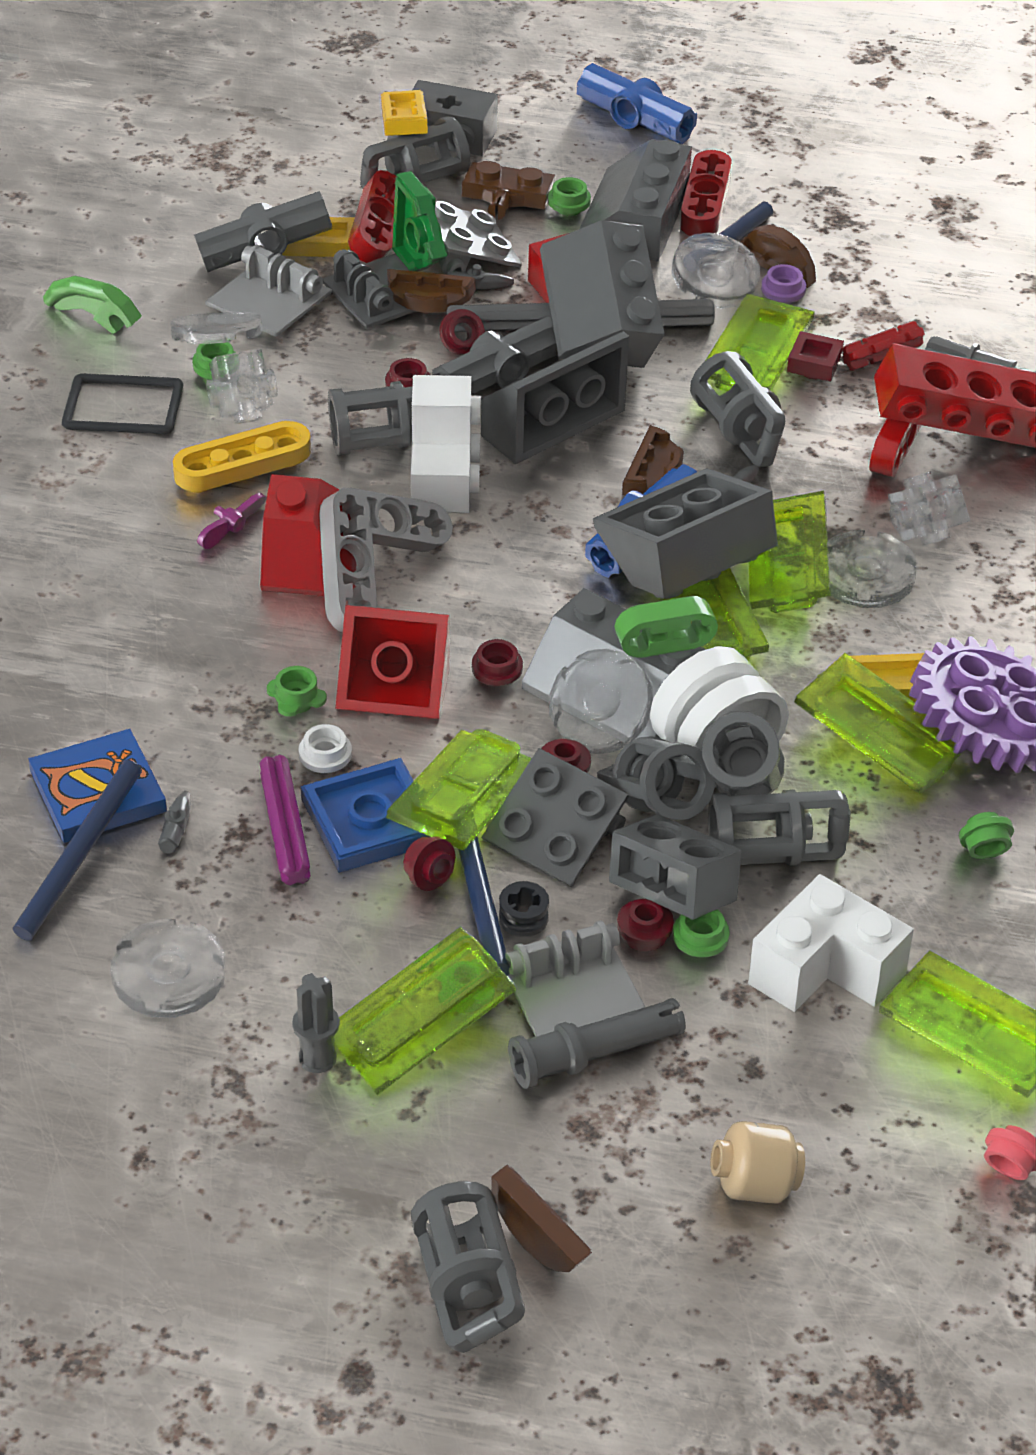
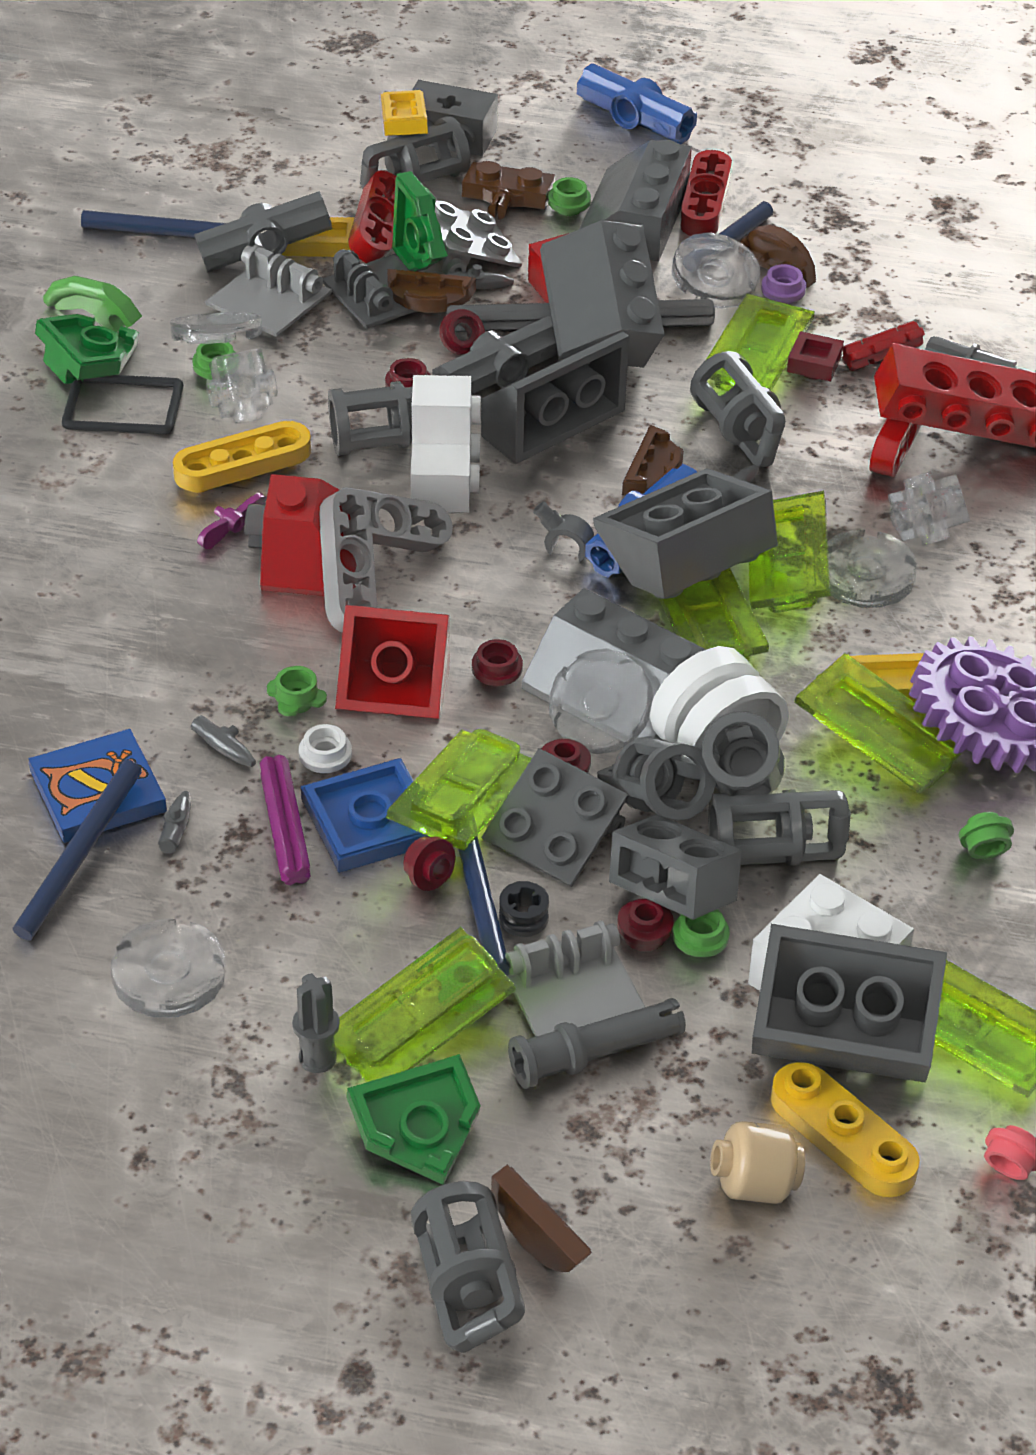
bright green beam [614,596,718,658] -> none
none -> green plate [35,314,139,384]
none -> dark blue bar [81,210,226,238]
none -> dark grey helmet [191,715,256,767]
none -> dark grey piece [244,502,266,547]
none -> green plate [346,1054,481,1185]
none -> dark grey piece [533,501,594,562]
none -> dark grey slope [752,924,947,1083]
none -> yellow plate [771,1062,920,1197]

